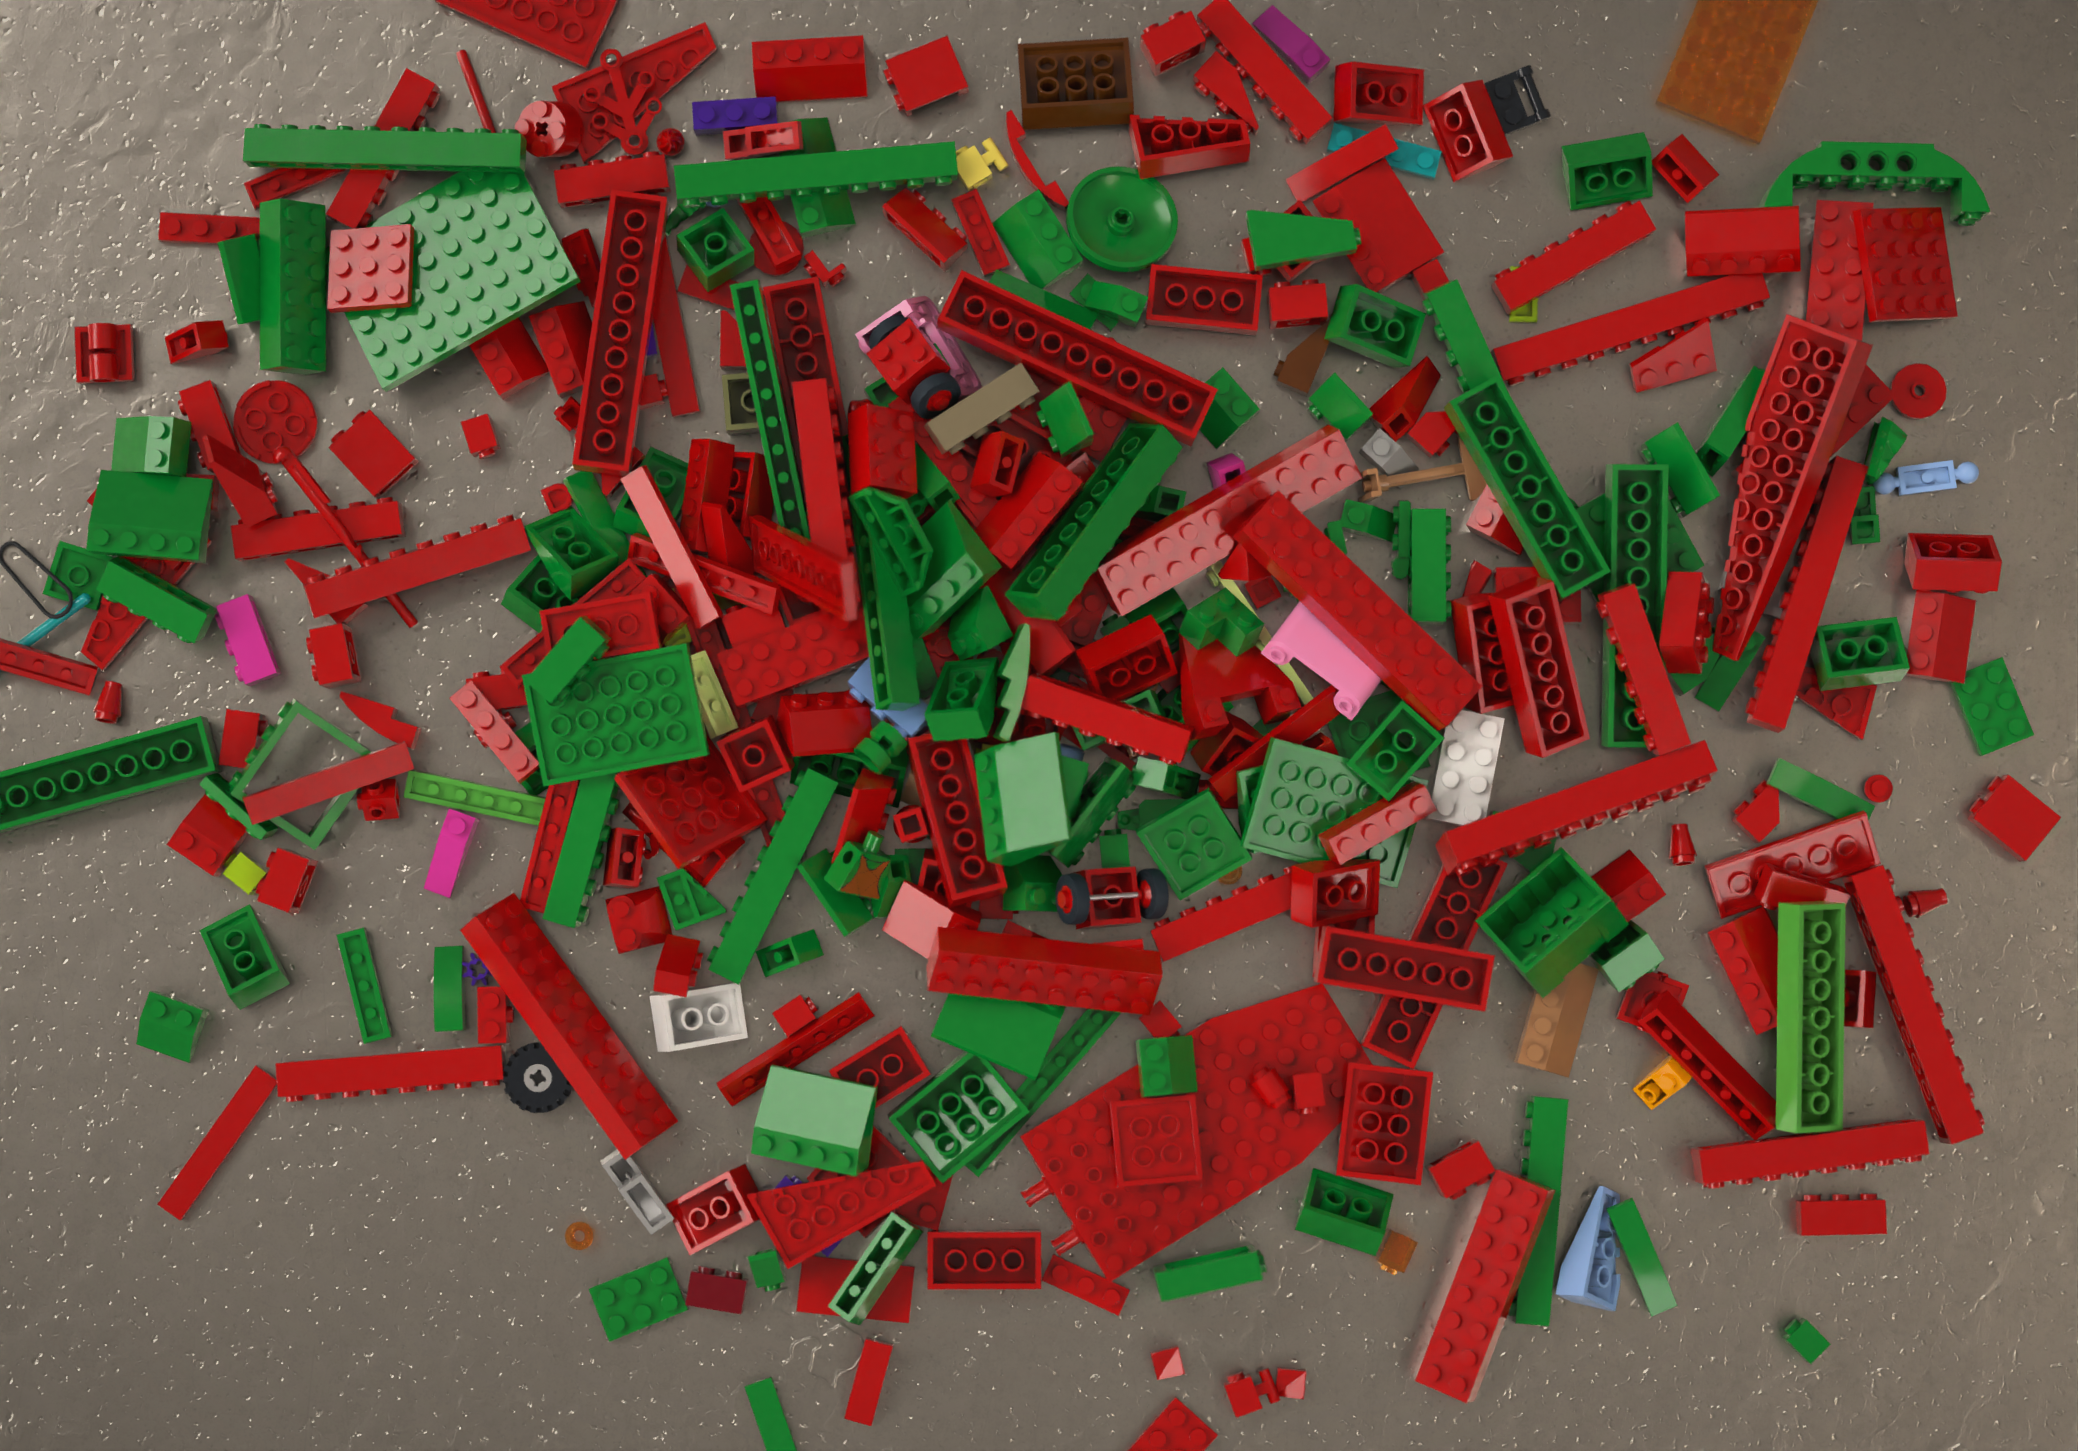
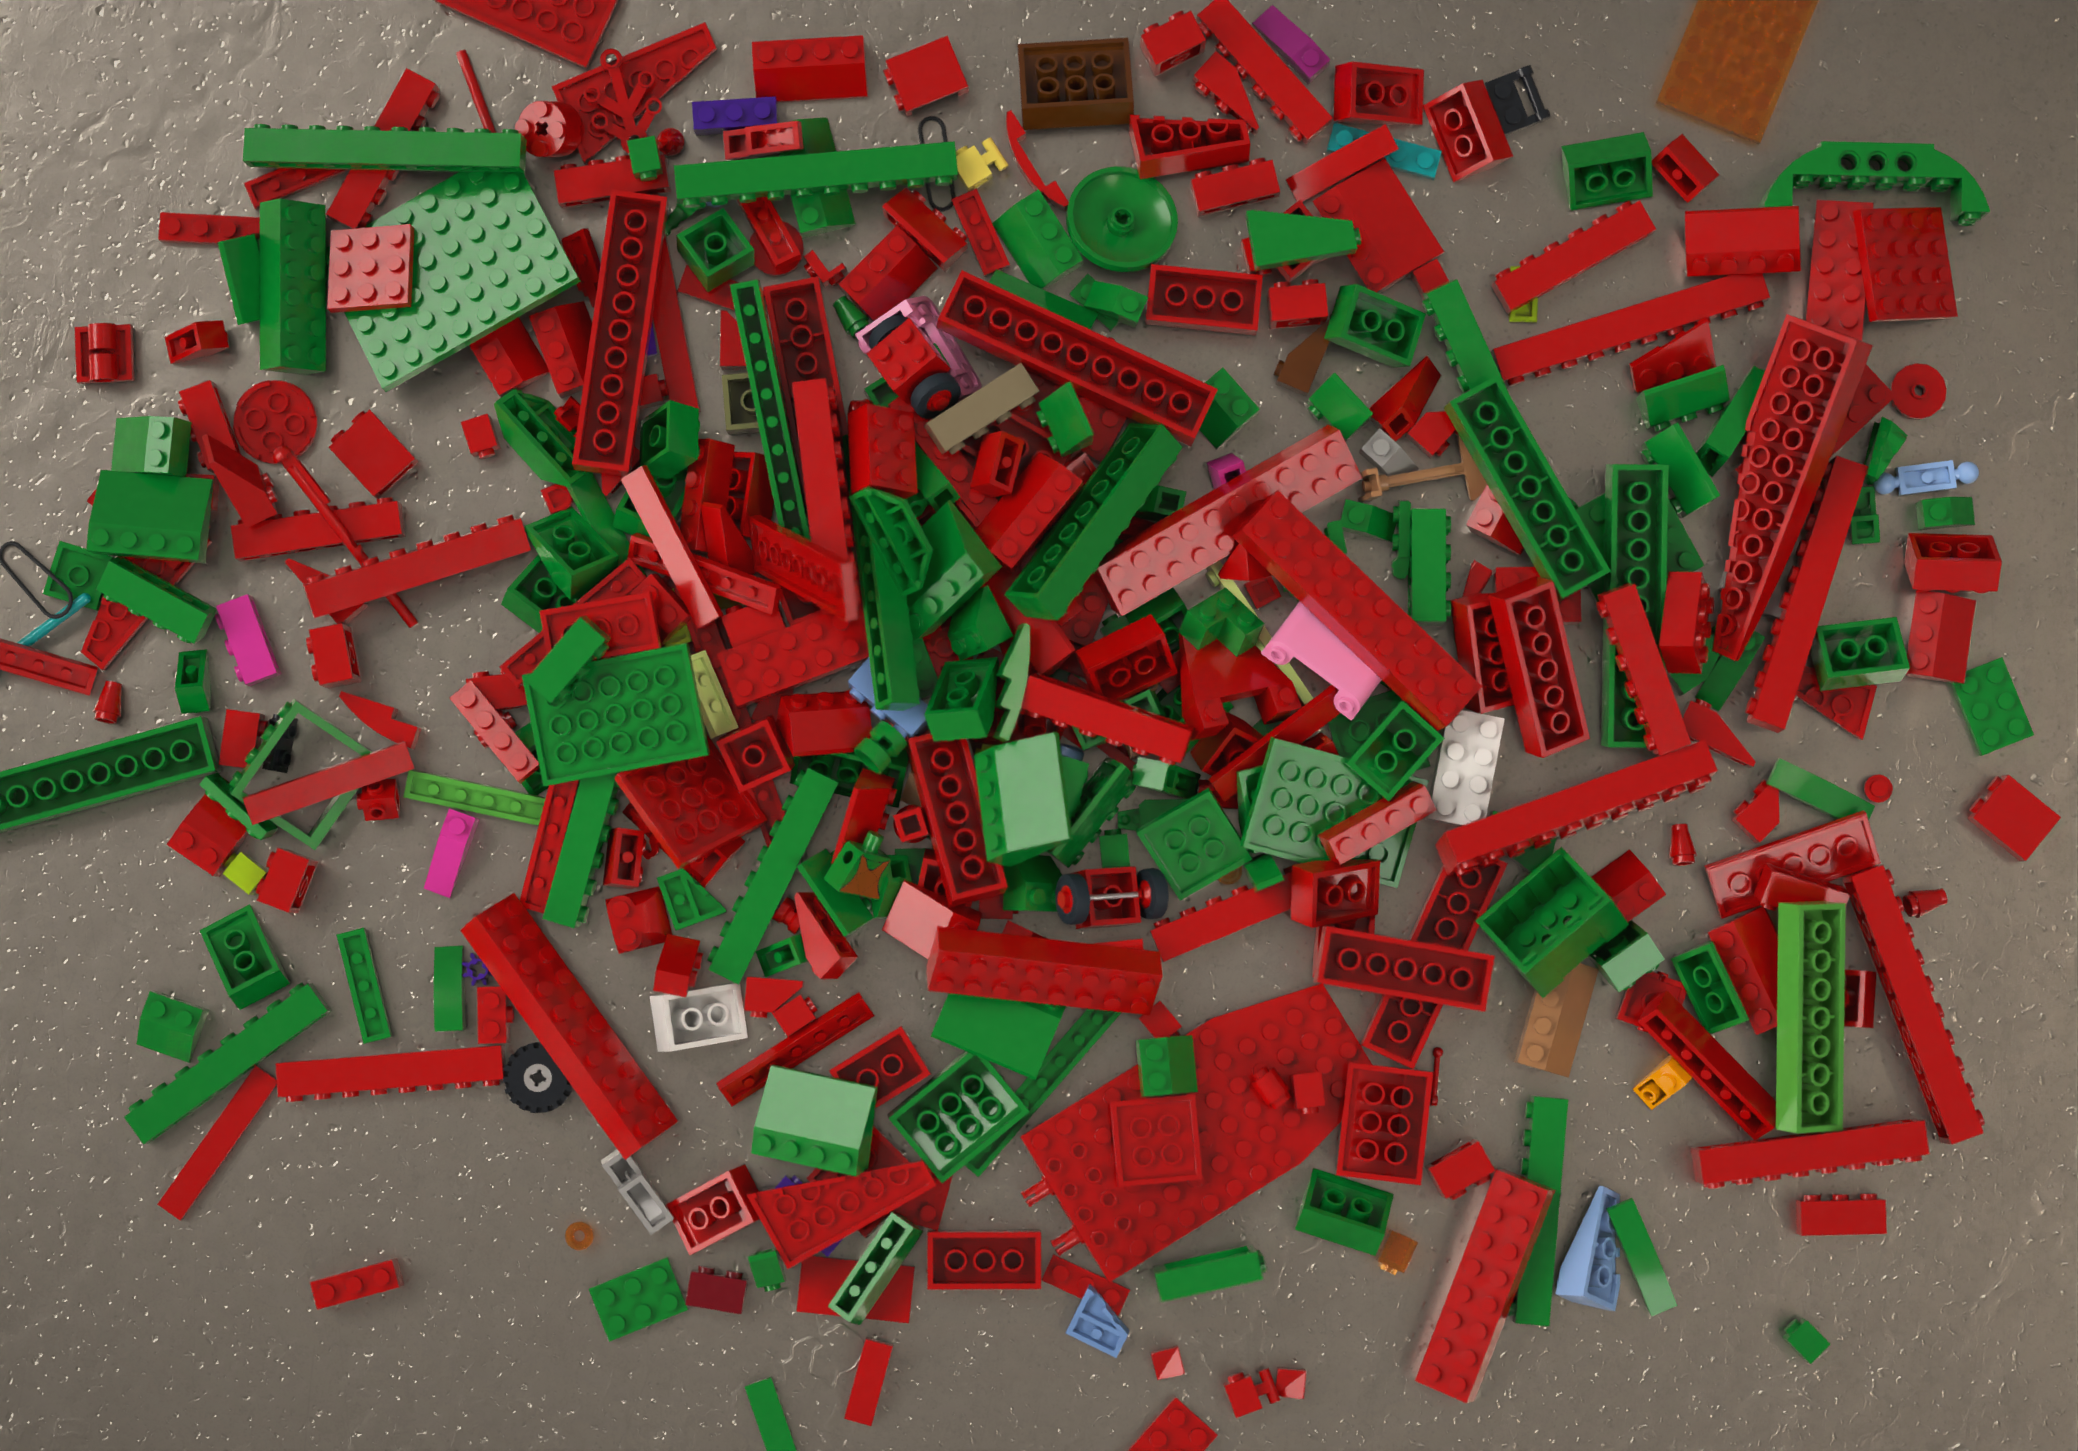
none -> green brick [124,982,332,1145]
none -> green slope [175,649,212,714]
none -> black hinge [262,714,298,774]
none -> red brick [310,1258,404,1310]
none -> green wedge [494,388,588,487]
none -> green brick [627,136,663,181]
none -> green brick [639,400,700,479]
none -> red slope [744,977,805,1018]
none -> red wheel [772,896,800,935]
none -> red slope [794,892,858,979]
none -> green cone [833,296,870,338]
none -> red slope [838,225,938,322]
none -> black piece [918,116,956,211]
none -> medium blue wing [1066,1284,1130,1358]
none -> red brick [1190,158,1280,216]
none -> green slope [1243,853,1284,892]
none -> red hinge [1430,1047,1443,1106]
none -> green slope [1636,364,1730,432]
none -> green slope [1671,940,1749,1034]
none -> red slope [1681,698,1756,768]
none -> green slope [1915,497,1975,531]

